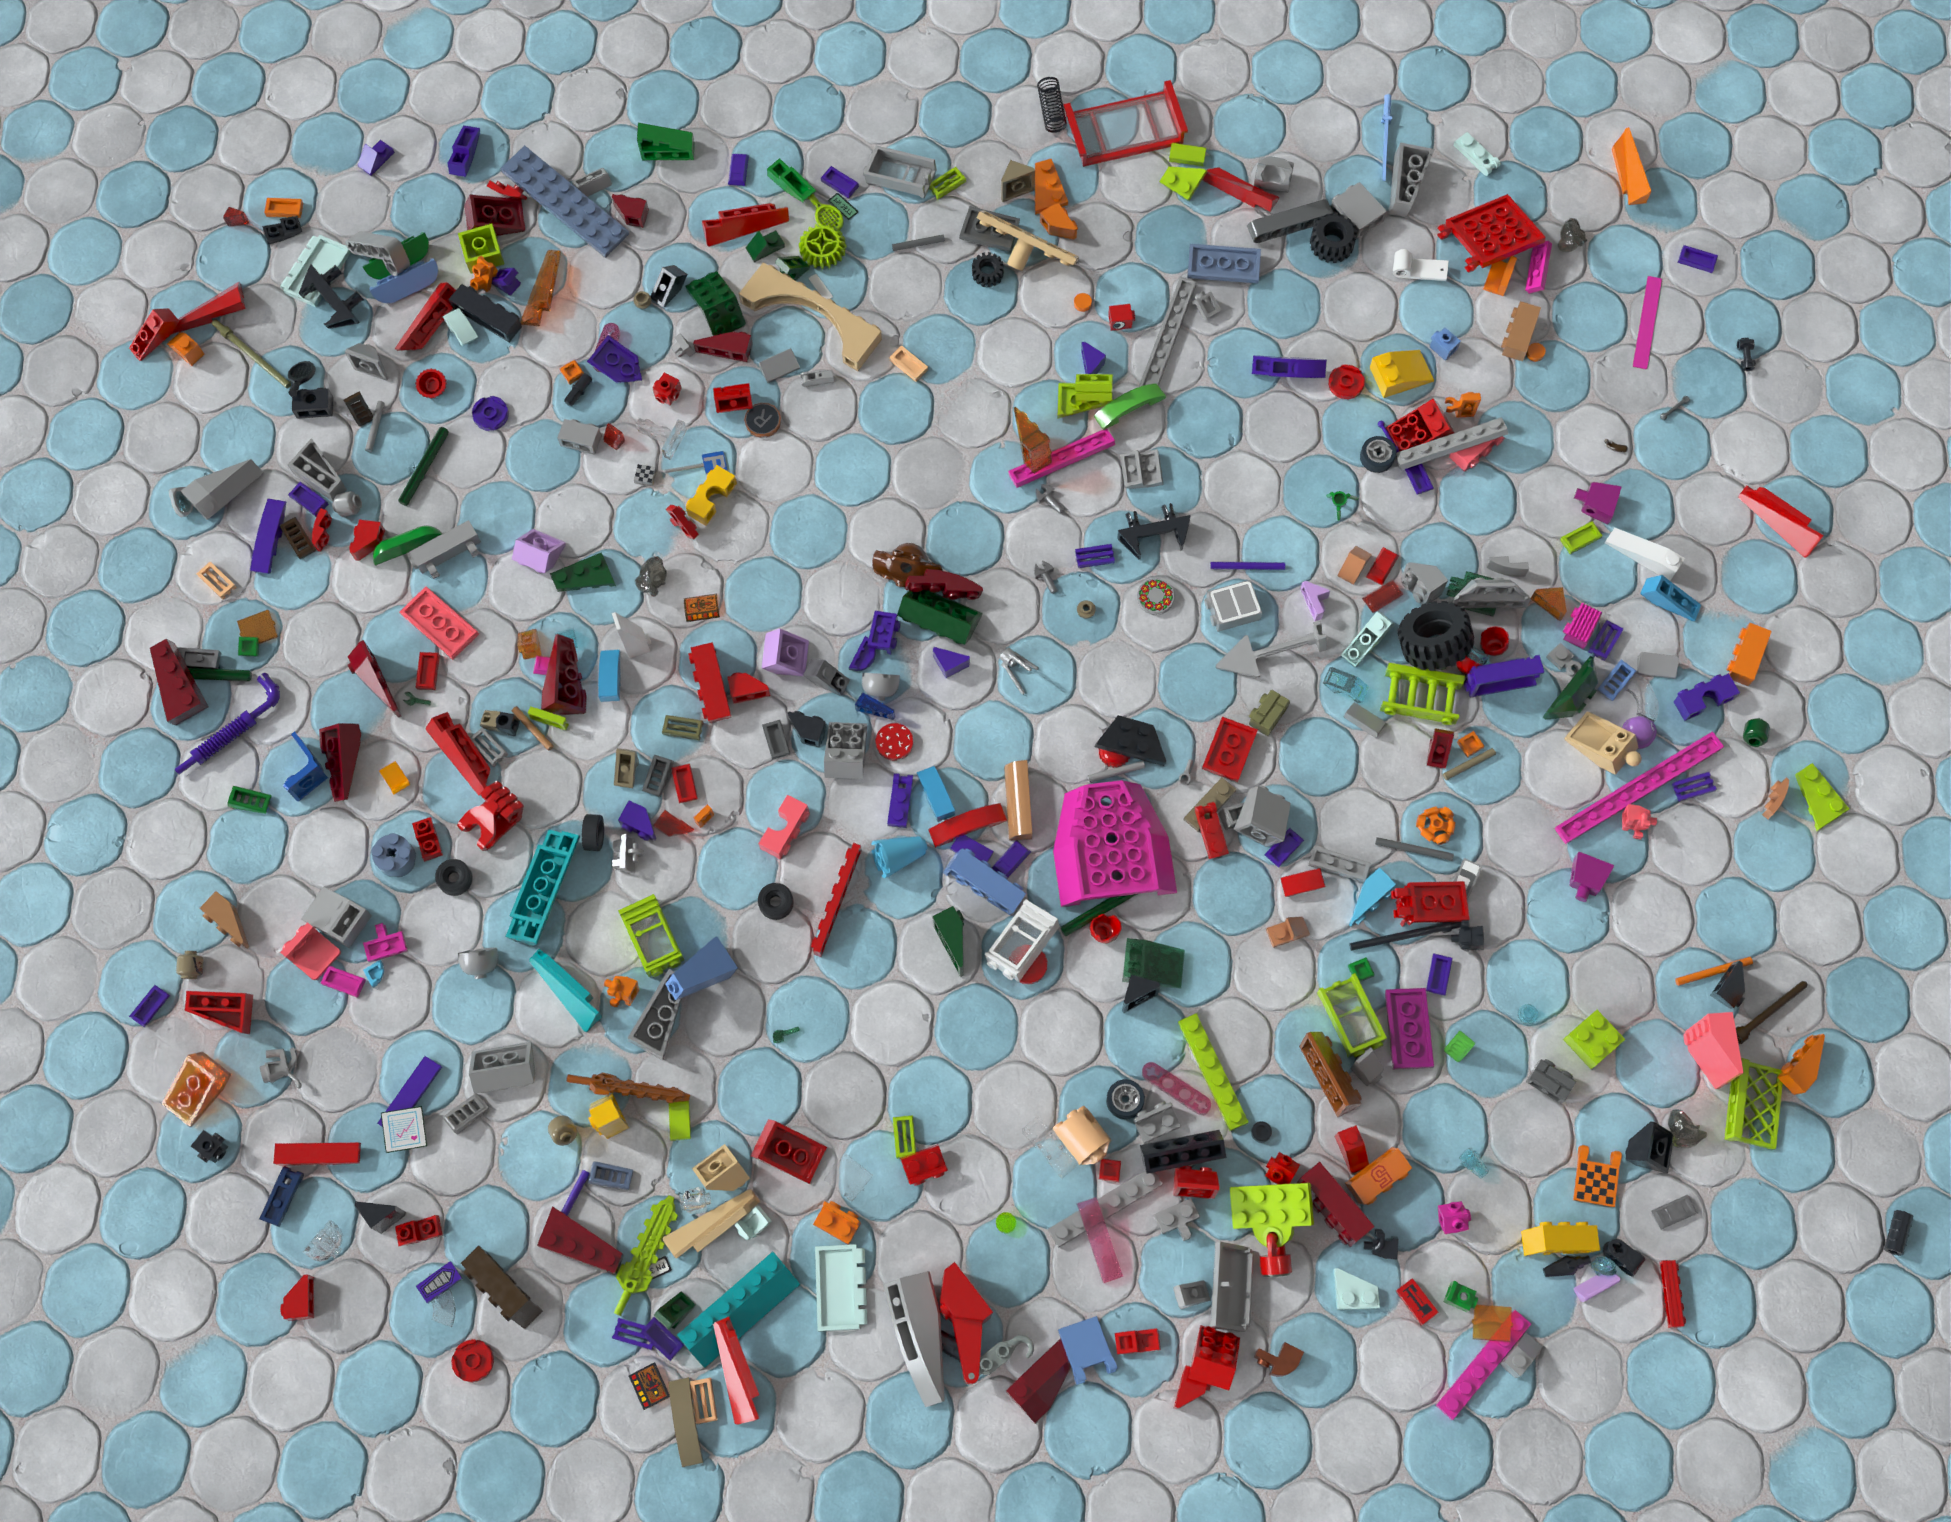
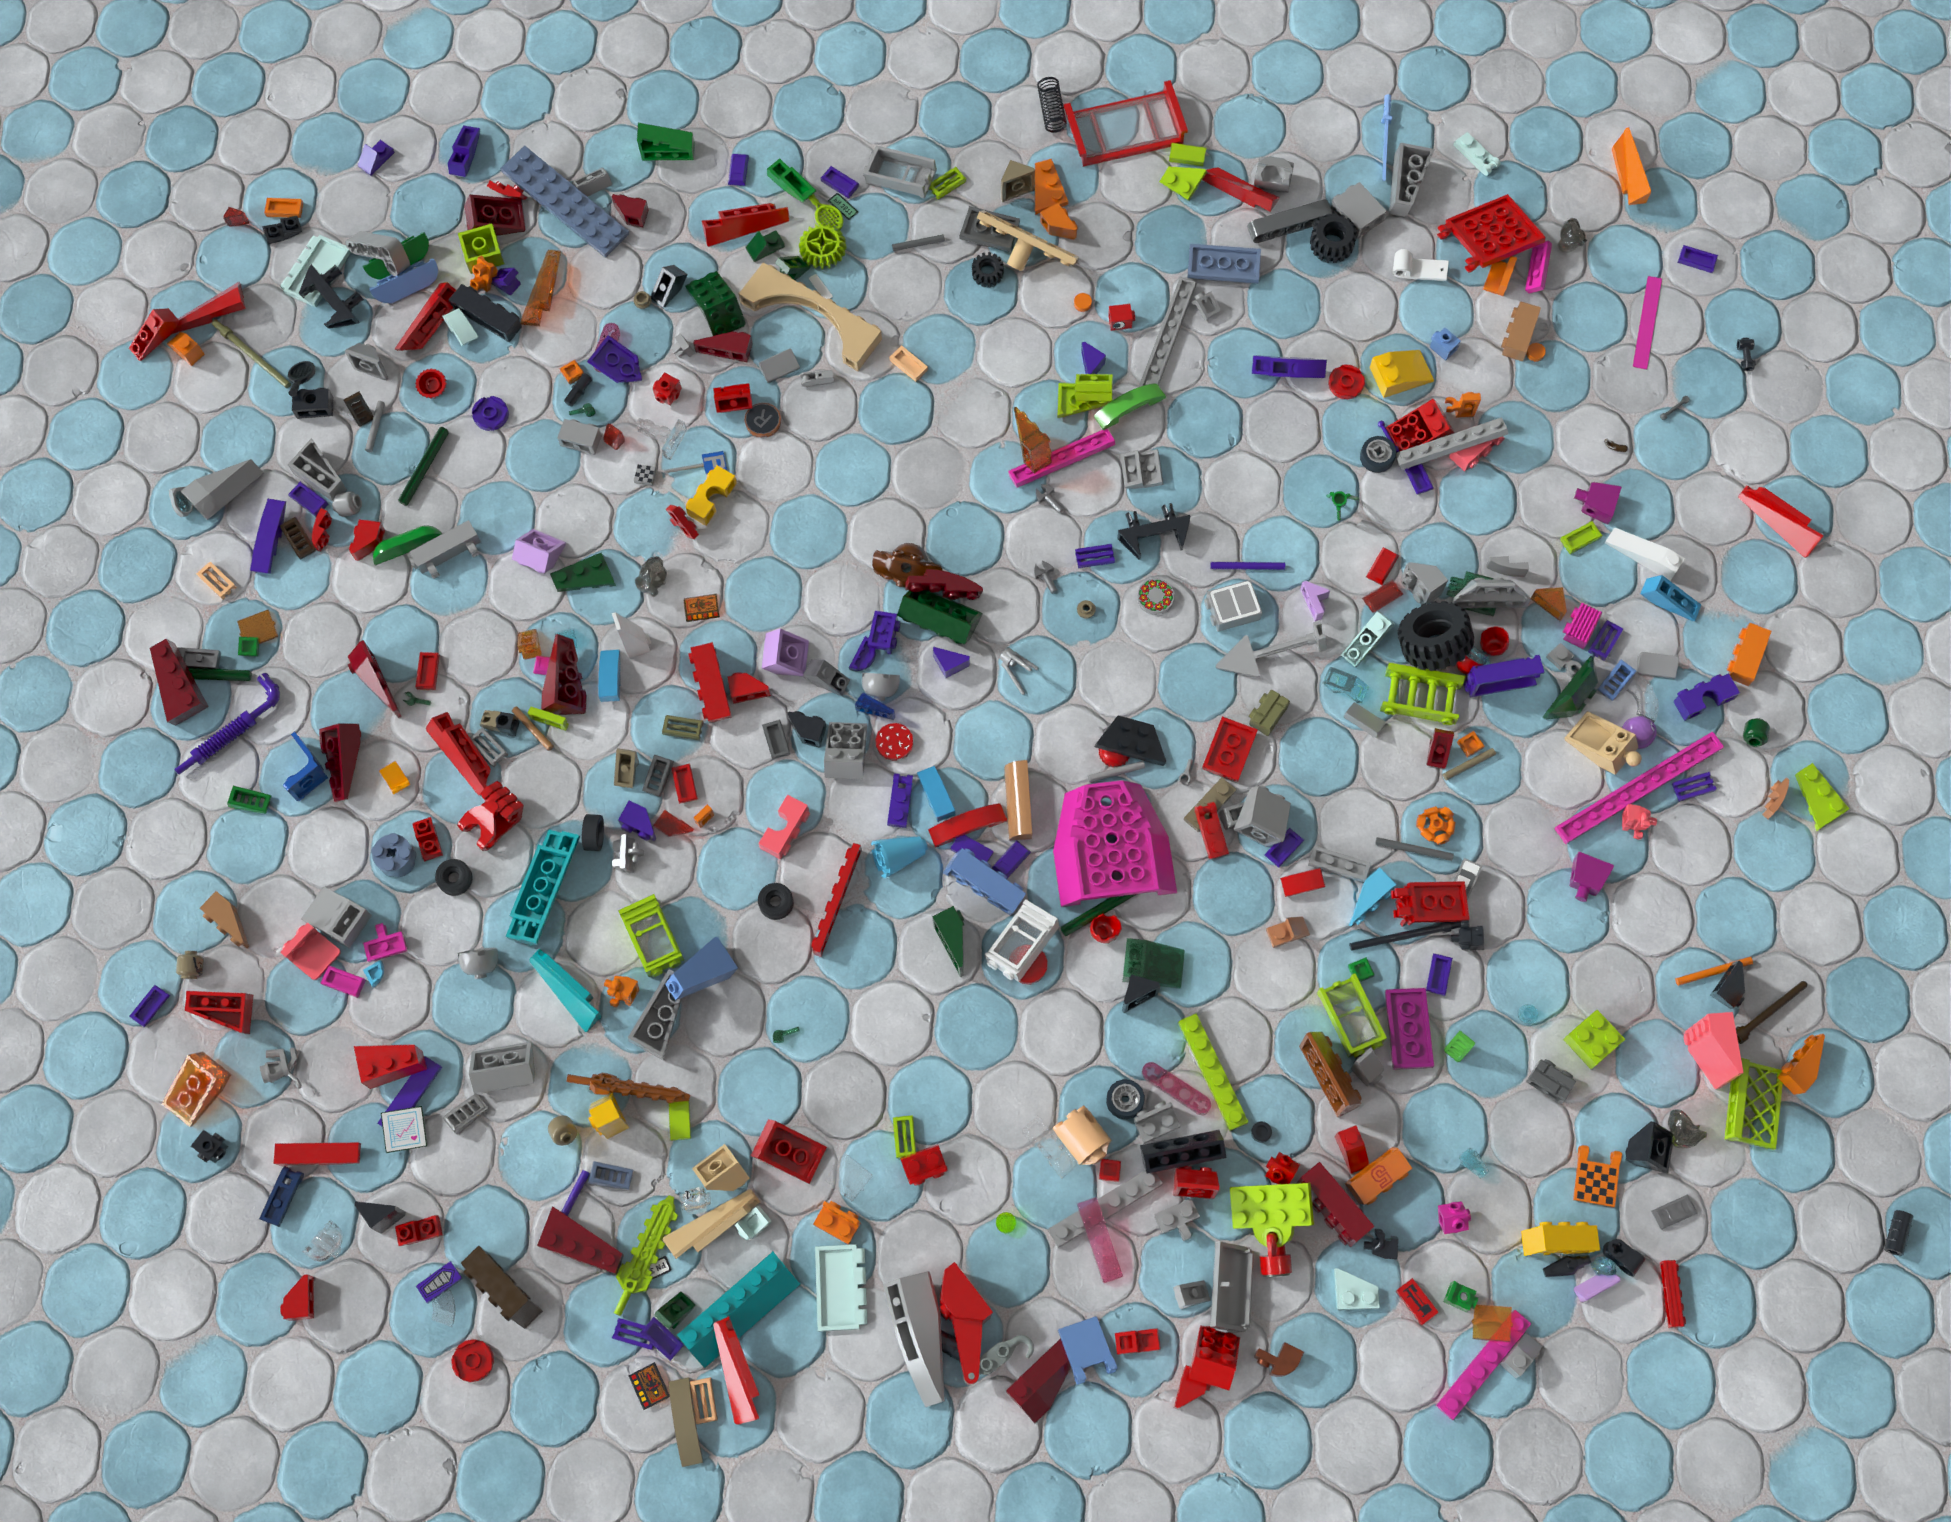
coral tile [399,587,479,660] -> none
nougat slope [1338,546,1372,585] -> none
none -> red wedge [354,1045,427,1089]
none -> clear green hand [569,403,596,417]

